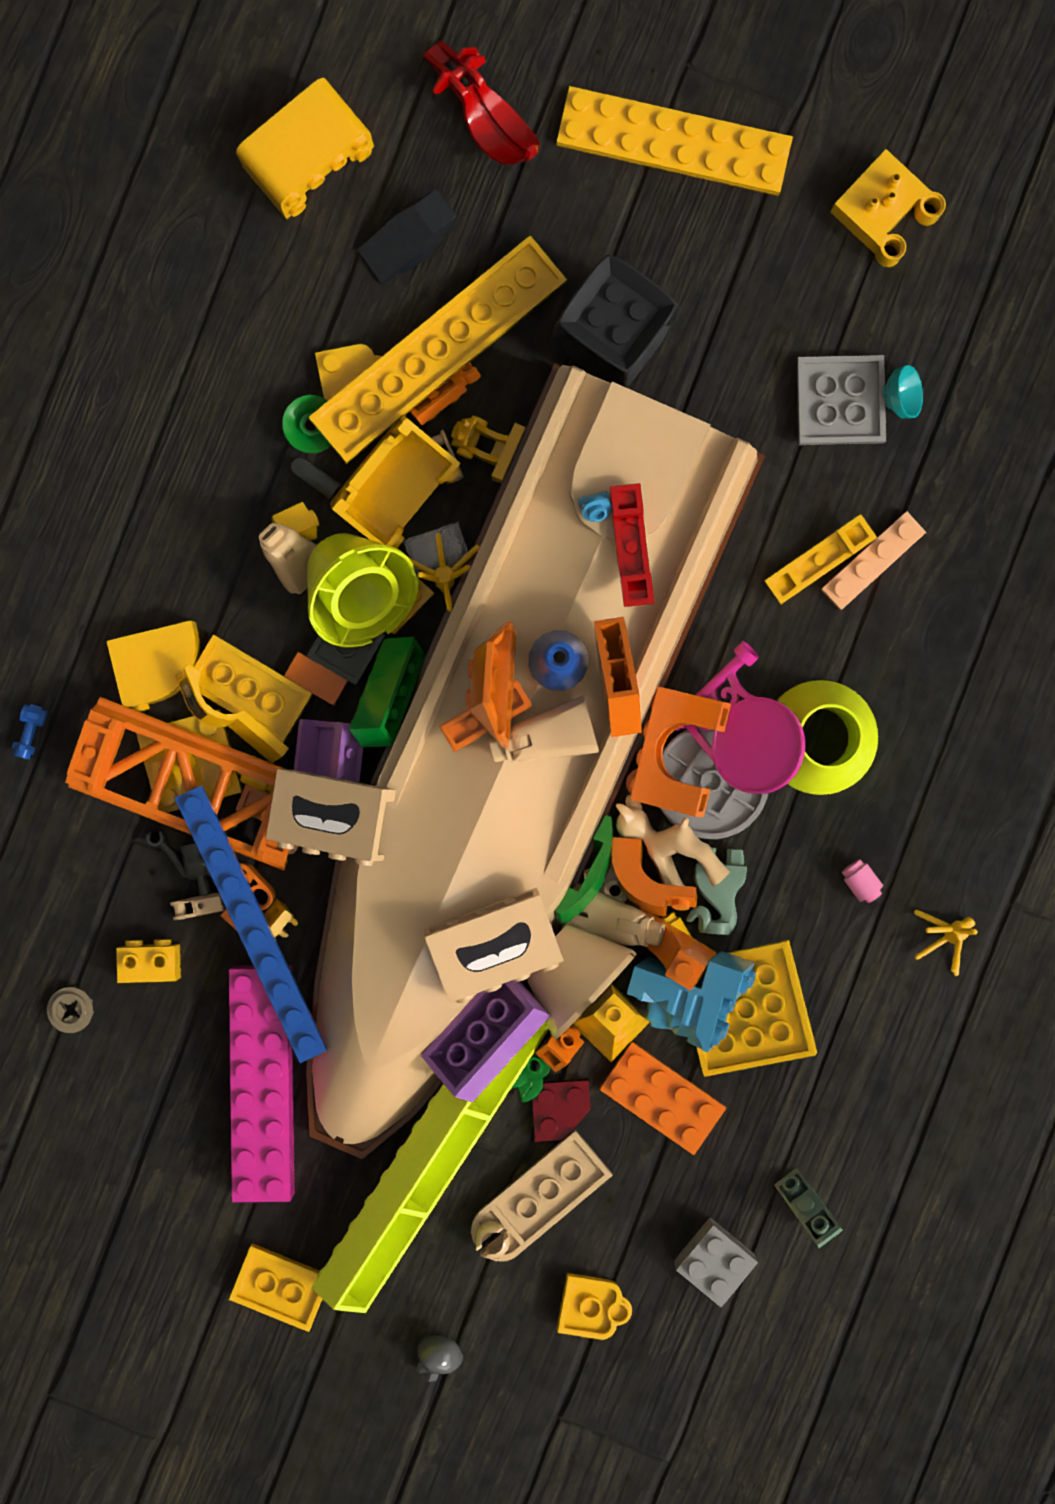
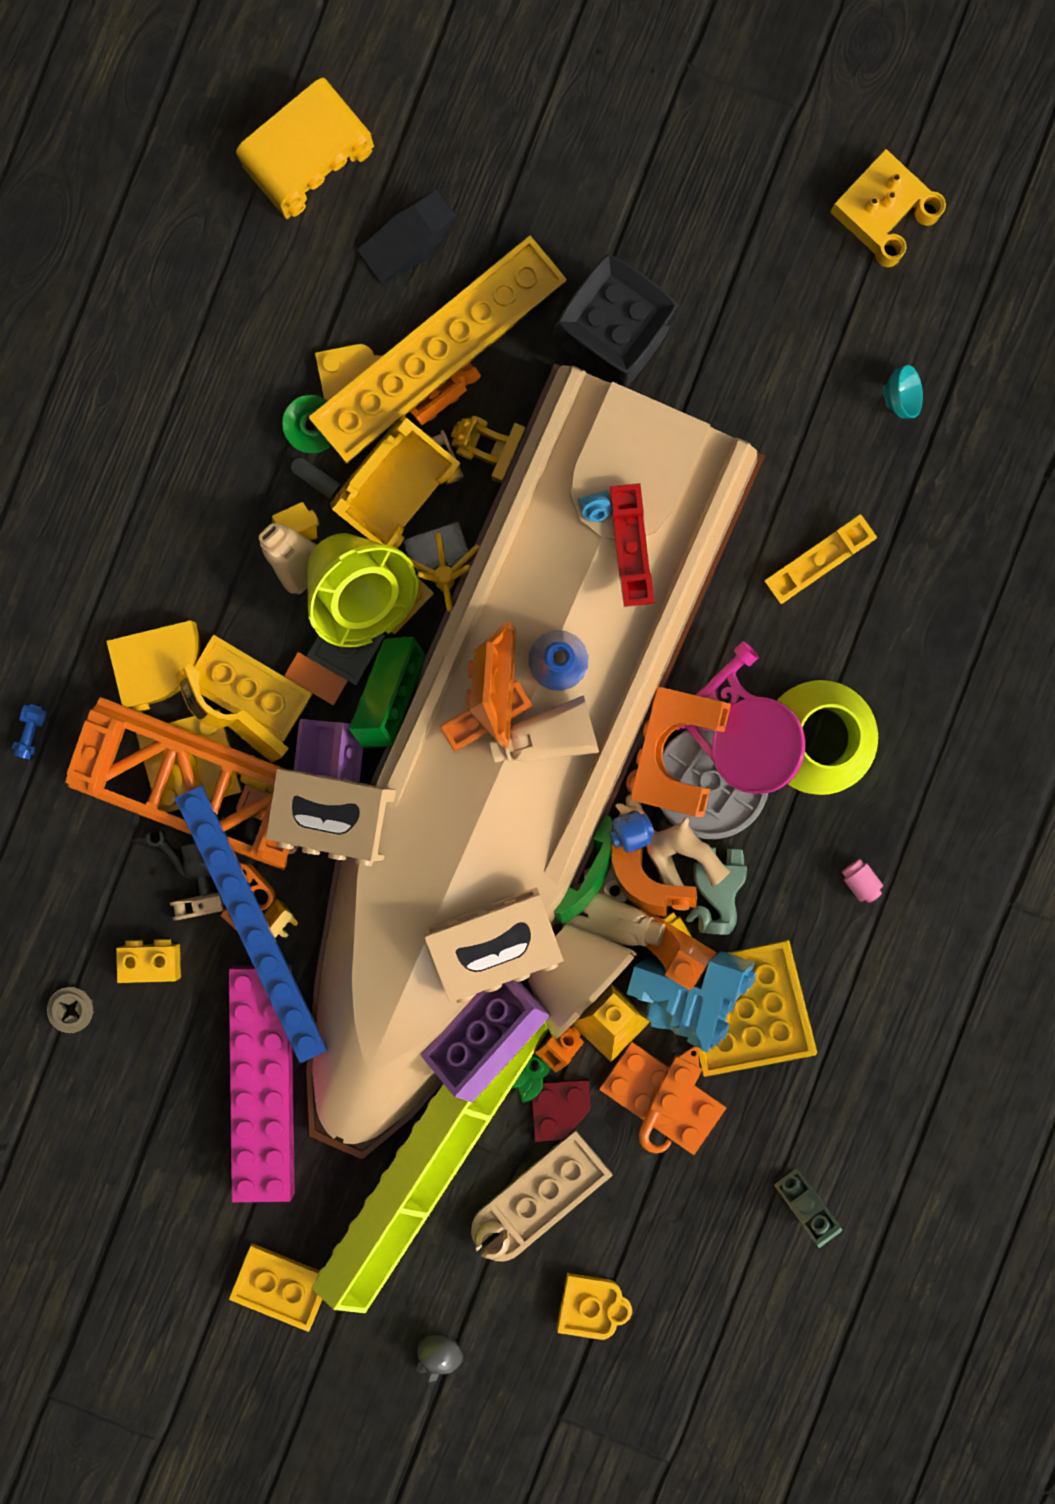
red piece [422,40,540,165] -> none
yellow plate [557,86,793,196] -> none
orange brick [594,616,642,737] -> none
light grey brick [674,1218,758,1307] -> none
light grey plate [796,355,886,445] -> none
light nougat plate [821,512,926,610] -> none
yellow plant [914,910,977,976] -> none
none -> blue head [609,810,654,853]
none -> orange plate [638,1046,702,1154]

